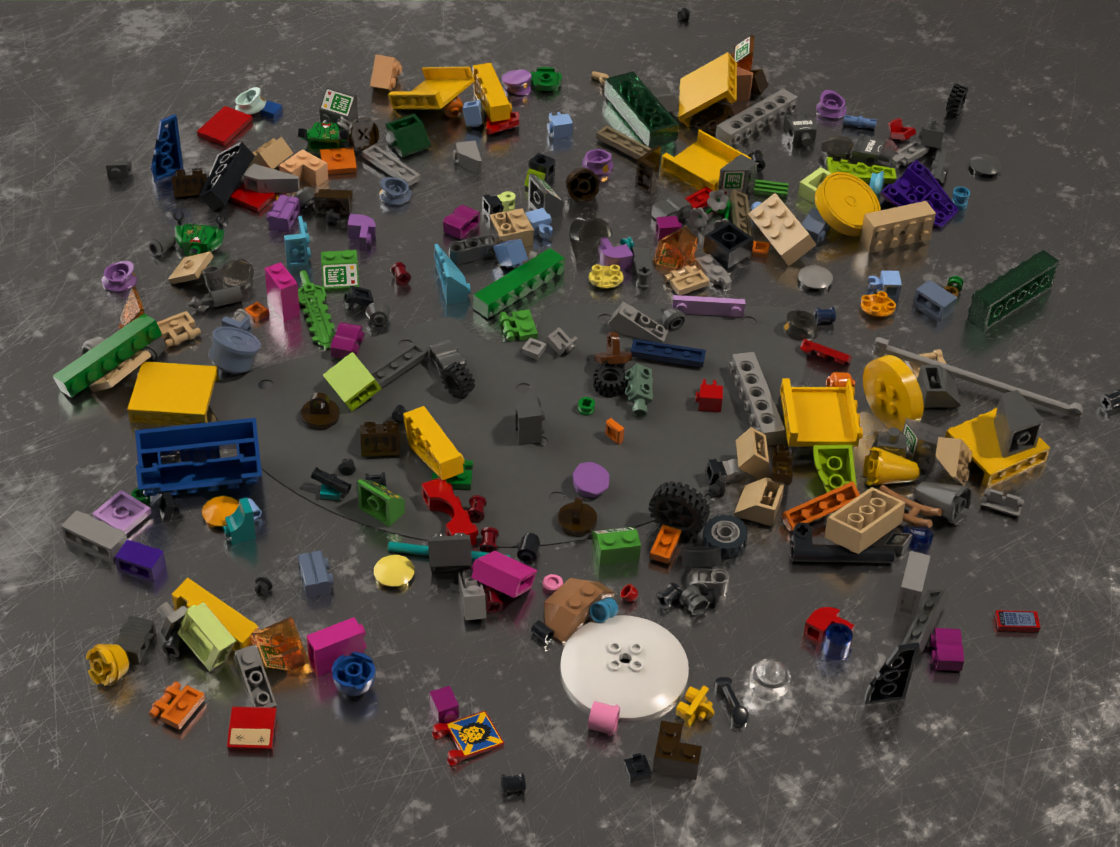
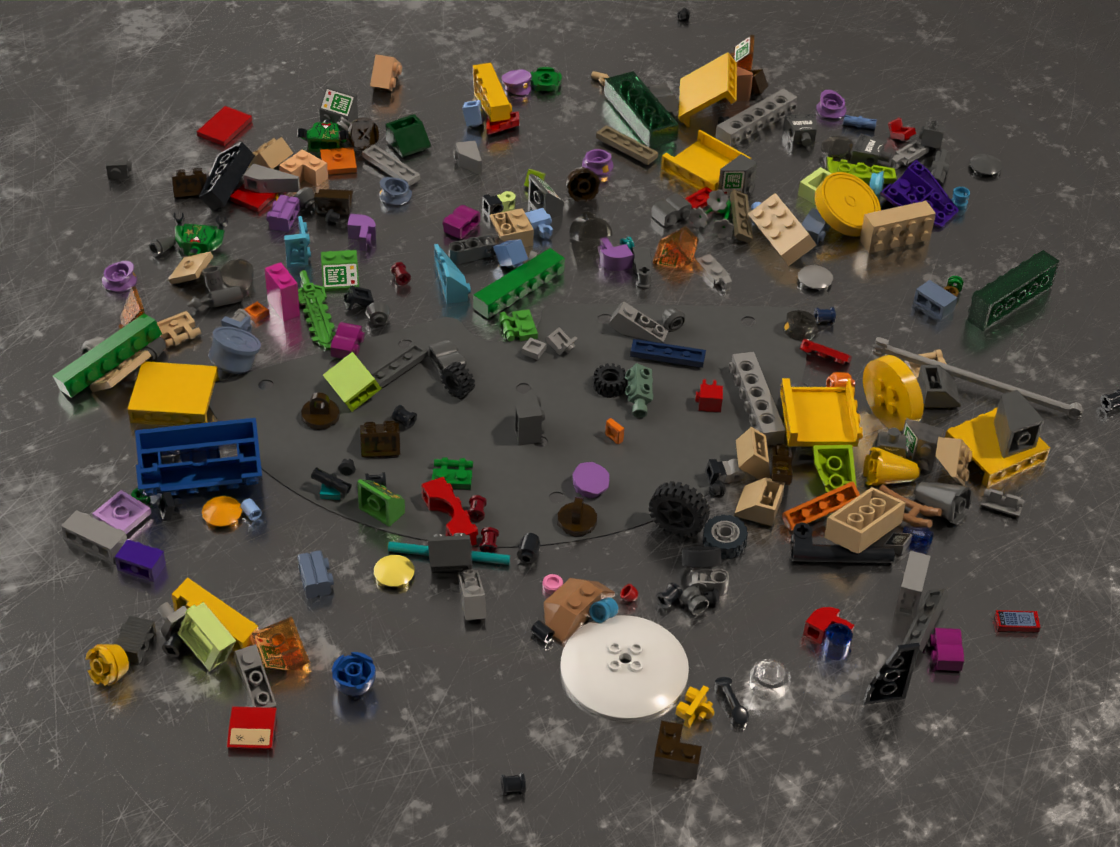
orange plate [148,681,205,730] -> none
blue wedge [151,114,184,183] -> none
teal arch [223,497,256,545] -> none
light aqua hat [235,87,266,115] -> none
black piece [254,577,273,595] -> none
blue tile [260,101,283,119] -> none
dark pink brick [306,617,367,677] -> none
yellow panel [388,67,475,109] -> none
yellow wedge [403,406,465,480] -> none
magenta brick [429,686,459,723] -> none
flag [432,711,504,766] -> none
orange head [442,96,463,118] -> none
dark pink brick [471,551,537,598] -> none
dark red bush [484,586,503,613] -> none
black brick [528,152,555,181] -> none
light blue brick [547,112,573,139] -> none
green bush [578,397,595,416] -> none
light yellow dish [588,264,624,288] -> none
bright pink piece [588,701,620,737] -> none
bright green slope [592,527,641,565] -> none
reddish brown tile [595,332,632,365] -> none
black tile [623,753,652,783] -> none
dark brown bracket [635,145,661,195] -> none
orange plate [649,525,682,564] -> none
magenta brick [655,216,682,242] -> none
tan plate [664,265,710,295] -> none
lavender plate [672,295,745,317] -> none
dark brown bracket [690,102,735,136] -> none
black brick [703,221,754,269] -> none
black bush [748,150,765,172] -> none
orange tile [750,240,770,259] -> none
bright green tile [753,179,789,198] -> none
light orange dish [860,291,896,317] -> none
light blue brick [868,271,902,298] -> none
black tyre [946,84,968,115] -> none

